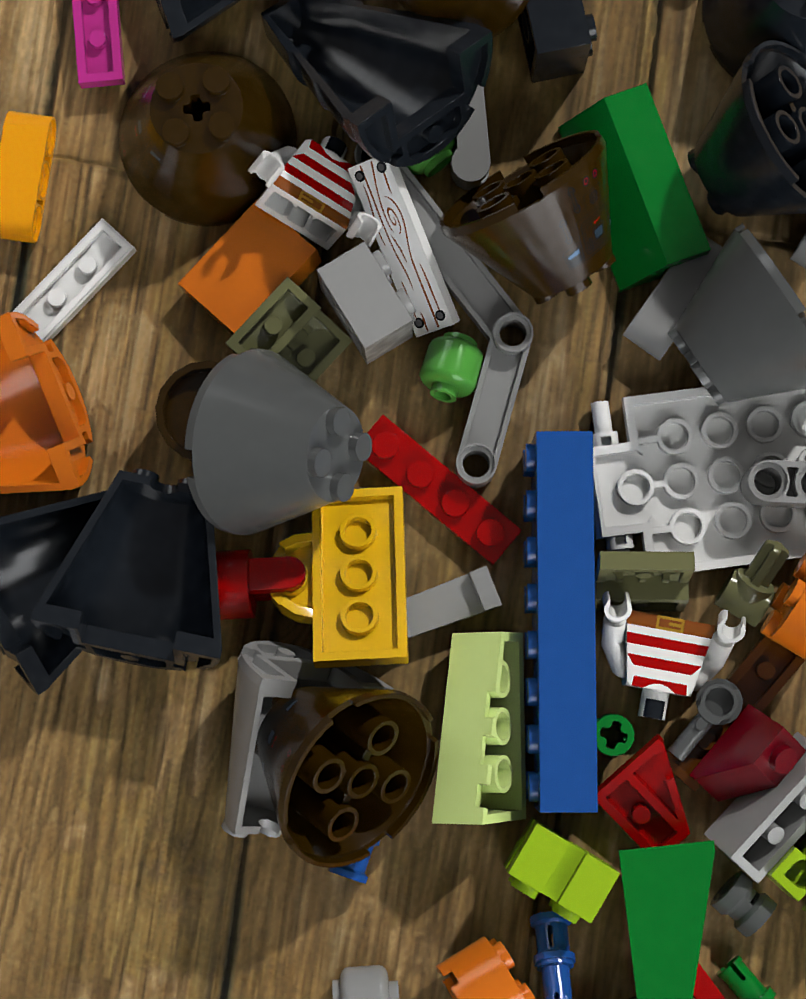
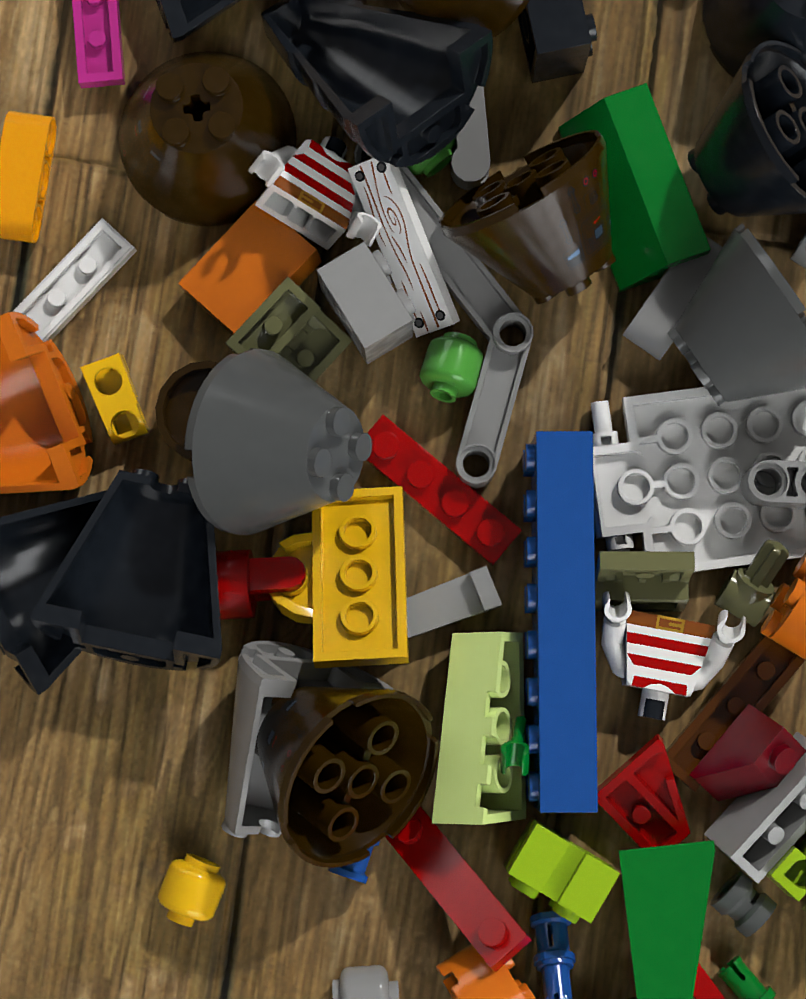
green bush [597,714,635,756] -> none
dark grey plate [668,678,743,762] -> none
none -> yellow leg [80,353,149,445]
none -> yellow head [158,853,226,927]
none -> red plate [385,806,532,972]
none -> green hand [501,716,529,776]

